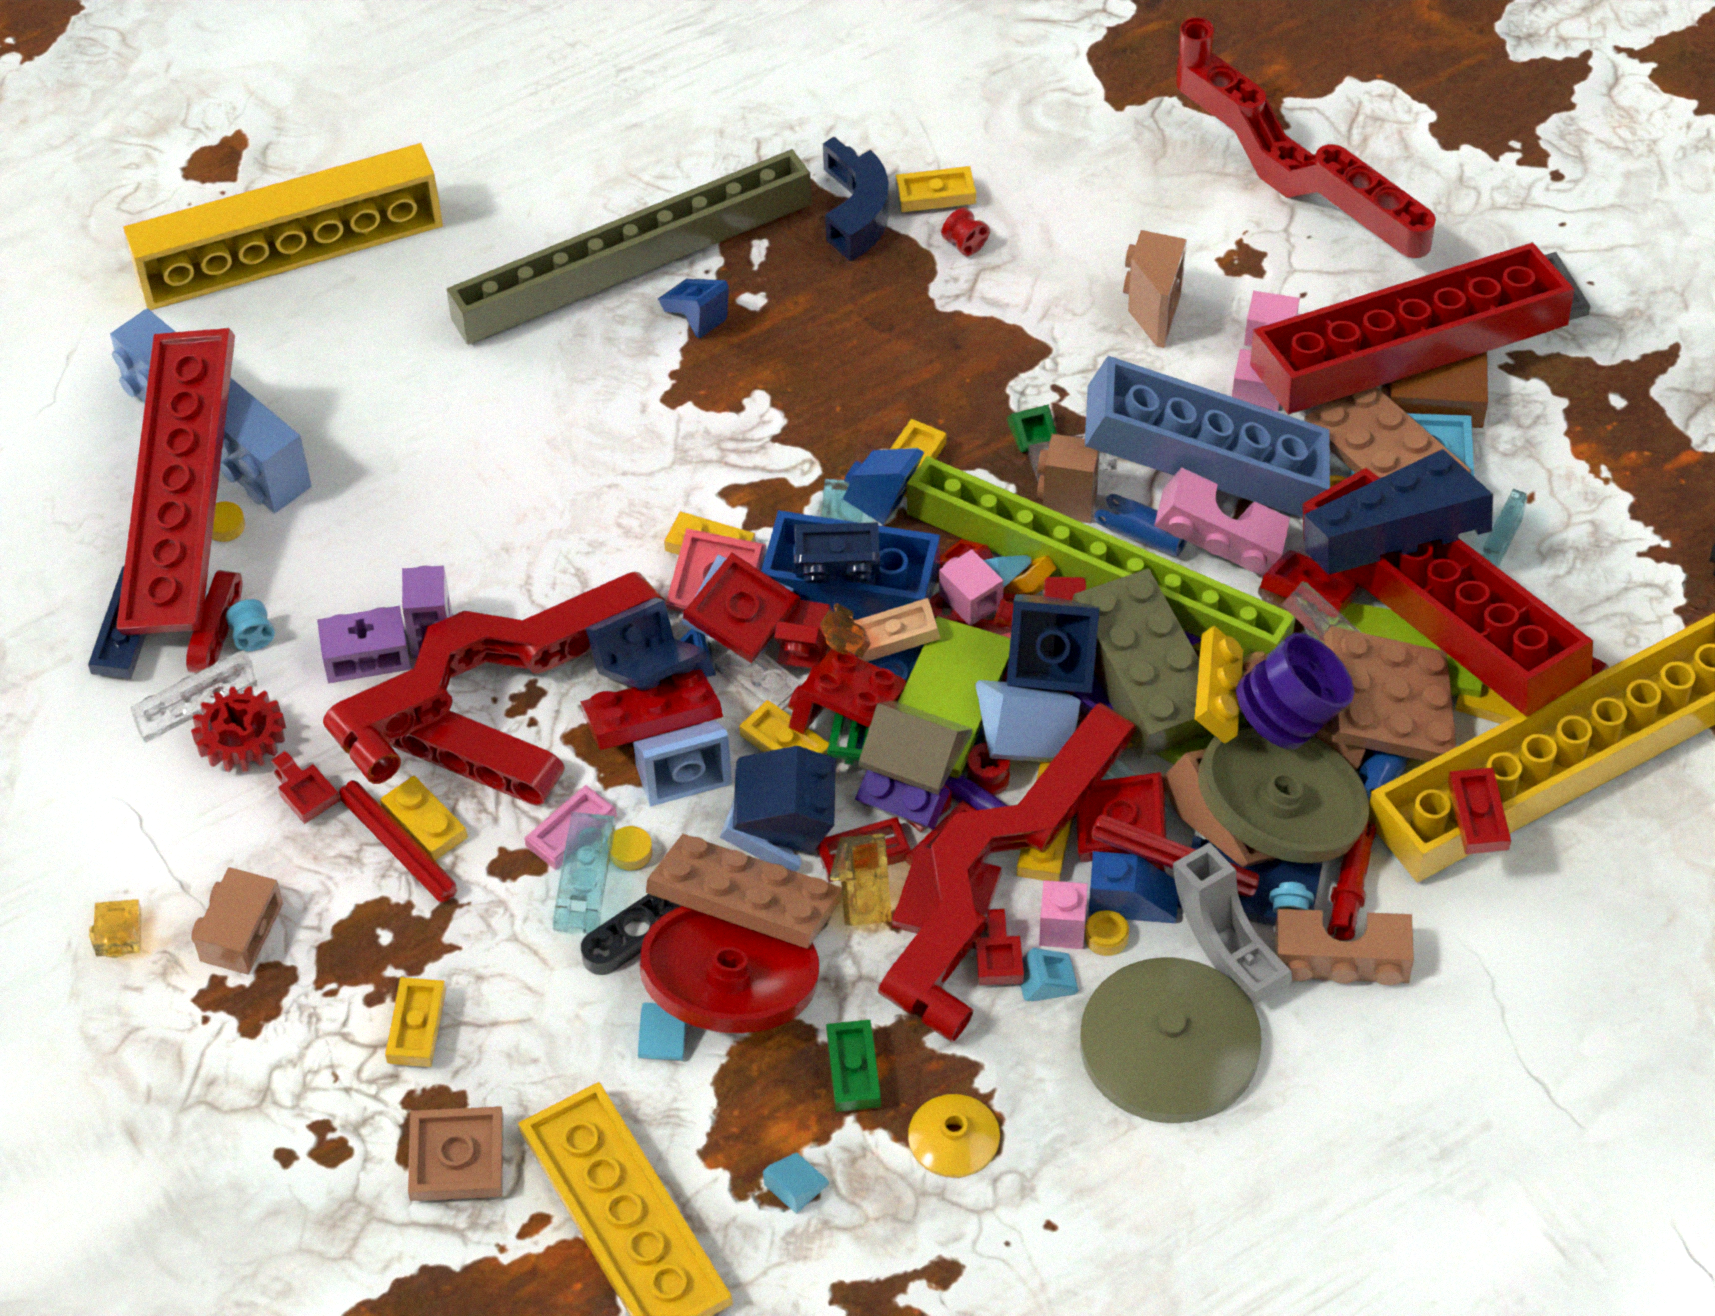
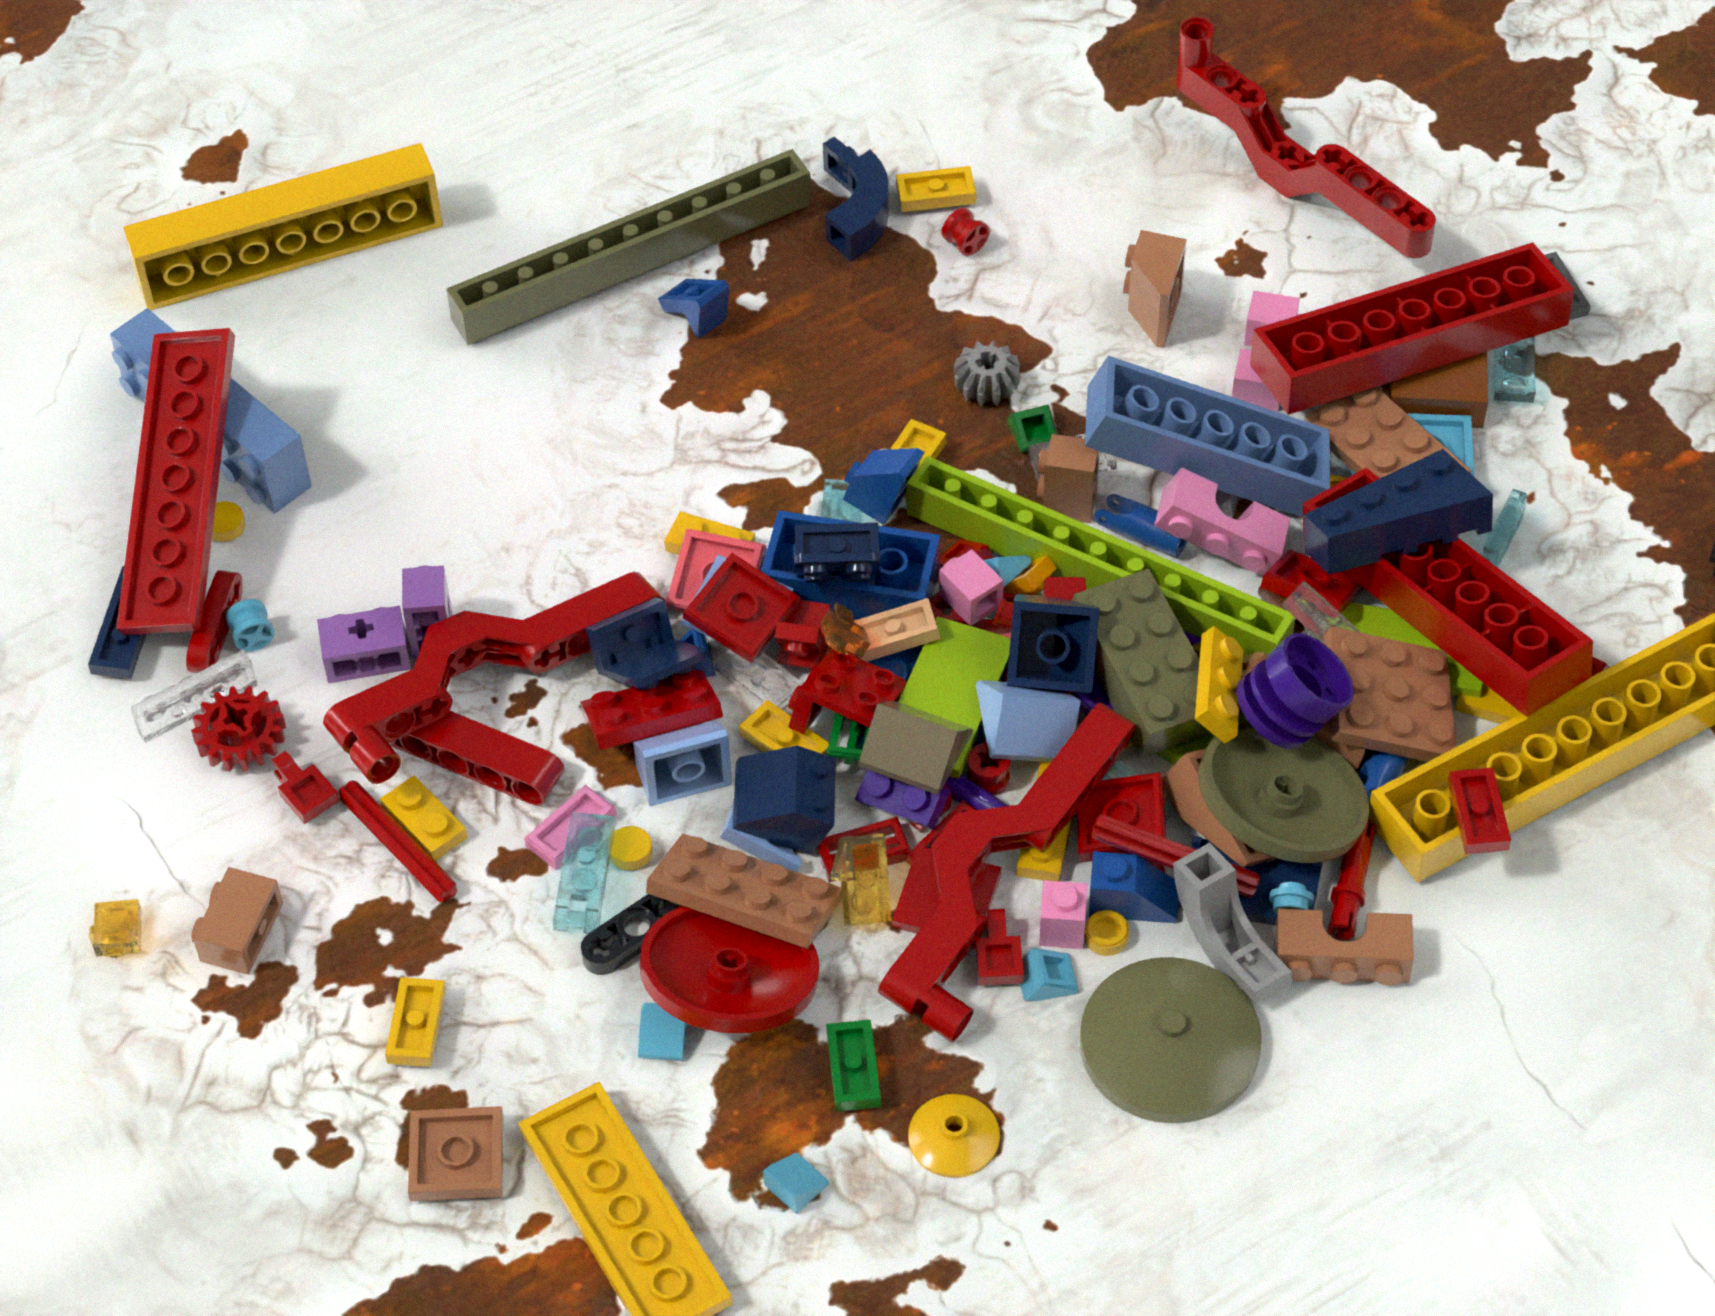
none -> light grey gear [954,340,1021,407]
none -> clear light blue plate [1493,336,1536,403]

